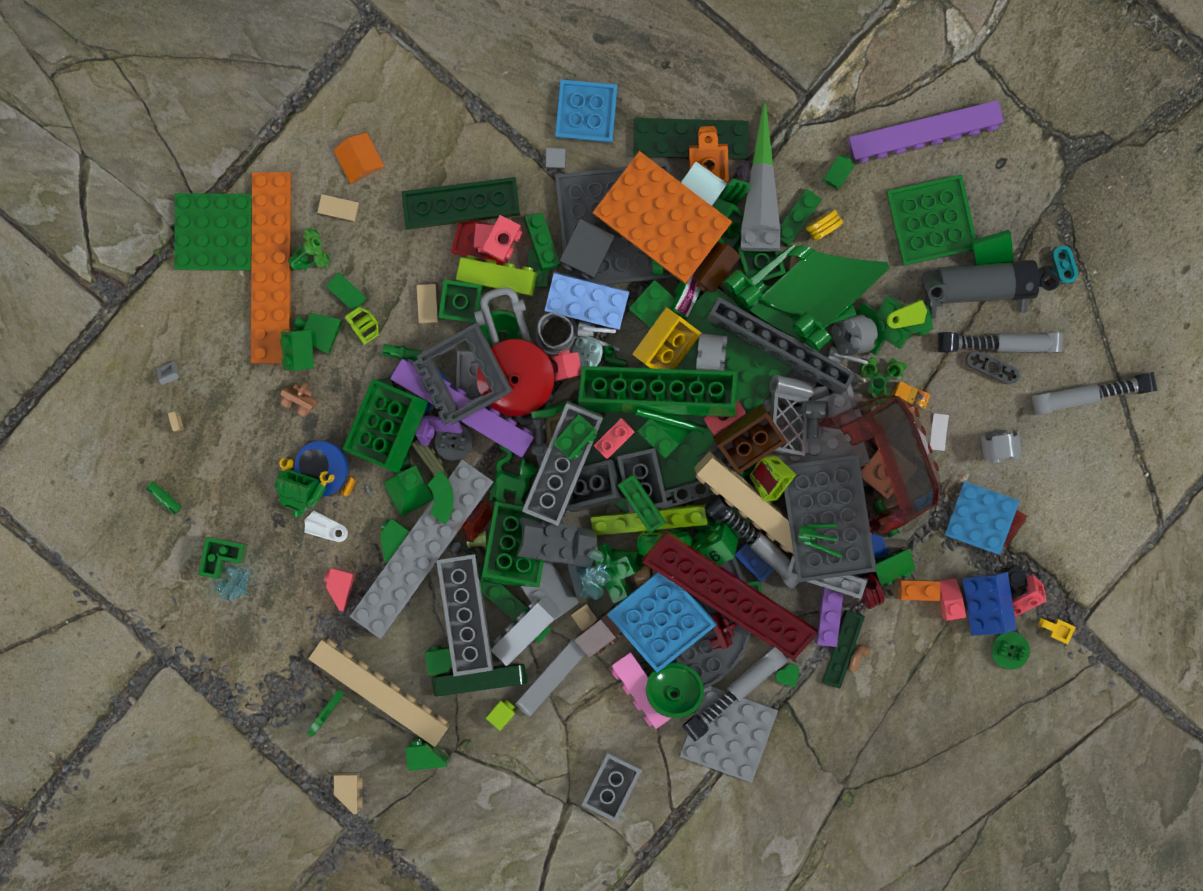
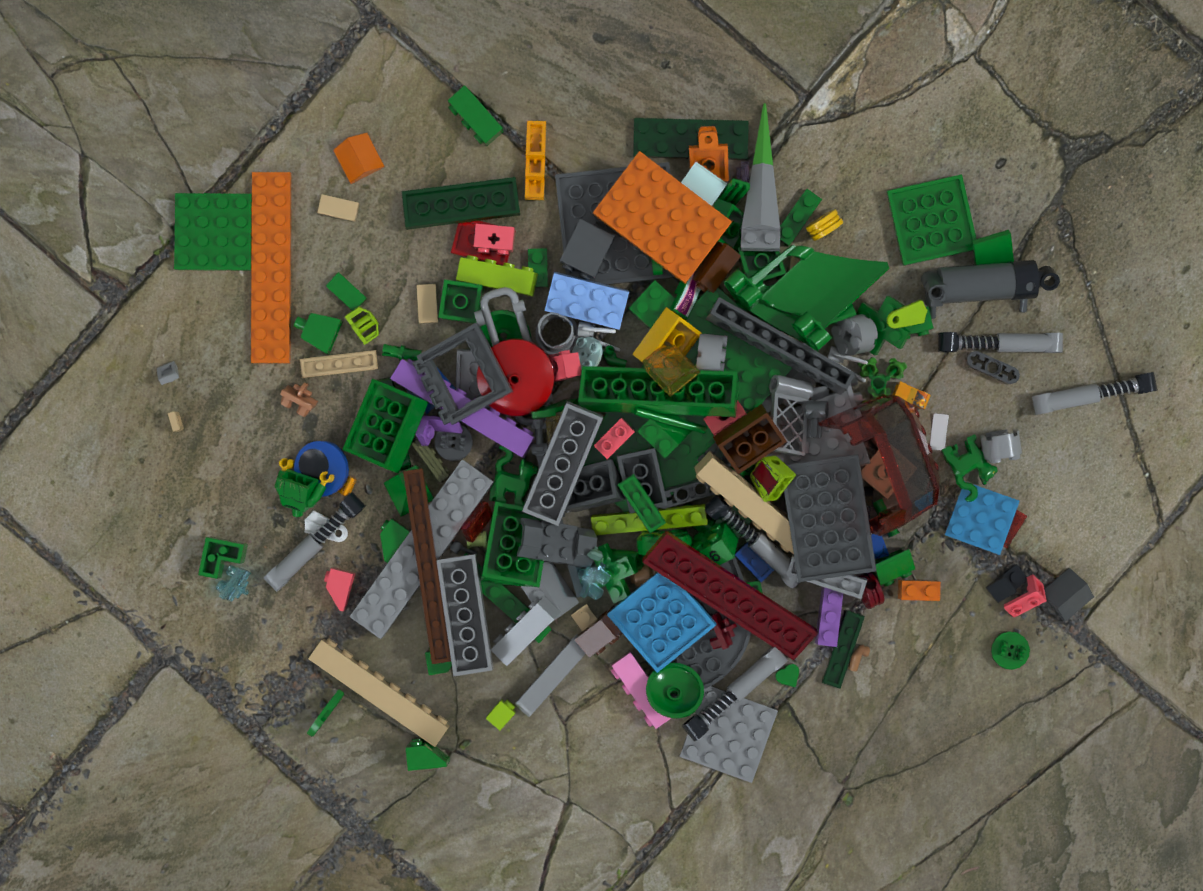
green pin [145,481,182,515] -> none
green slope [280,329,314,371] -> none
plant [288,227,330,271] -> none
tan slope [334,772,363,814] -> none
green tile [428,470,454,525] -> none
dark green beam [431,664,527,697] -> none
coral brick [482,215,523,262] -> none
green plate [523,212,560,271] -> none
light grey tile [546,148,566,169] -> none
green bracket [553,414,597,460] -> none
dark azure plate [555,79,618,143] -> none
light grey brick [581,750,642,822] -> none
green plant [799,523,842,558] -> none
green slope [822,155,855,191] -> none
medium lavender brick [847,100,1004,164] -> none
coral slope [940,578,966,621] -> none
blue brick [962,572,1017,636] -> none
yellow plate [1038,618,1076,644] -> none
teal plate [1052,246,1078,284] -> none
none -> piece [264,492,366,592]
none -> tan tile [300,350,379,378]
none -> reddish brown plate [403,468,451,664]
none -> green brick [448,85,504,146]
none -> light orange slope [525,121,546,200]
none -> clear yellow slope [643,345,700,397]
none -> green animal [941,434,998,502]
none -> dark grey slope [1044,568,1094,622]

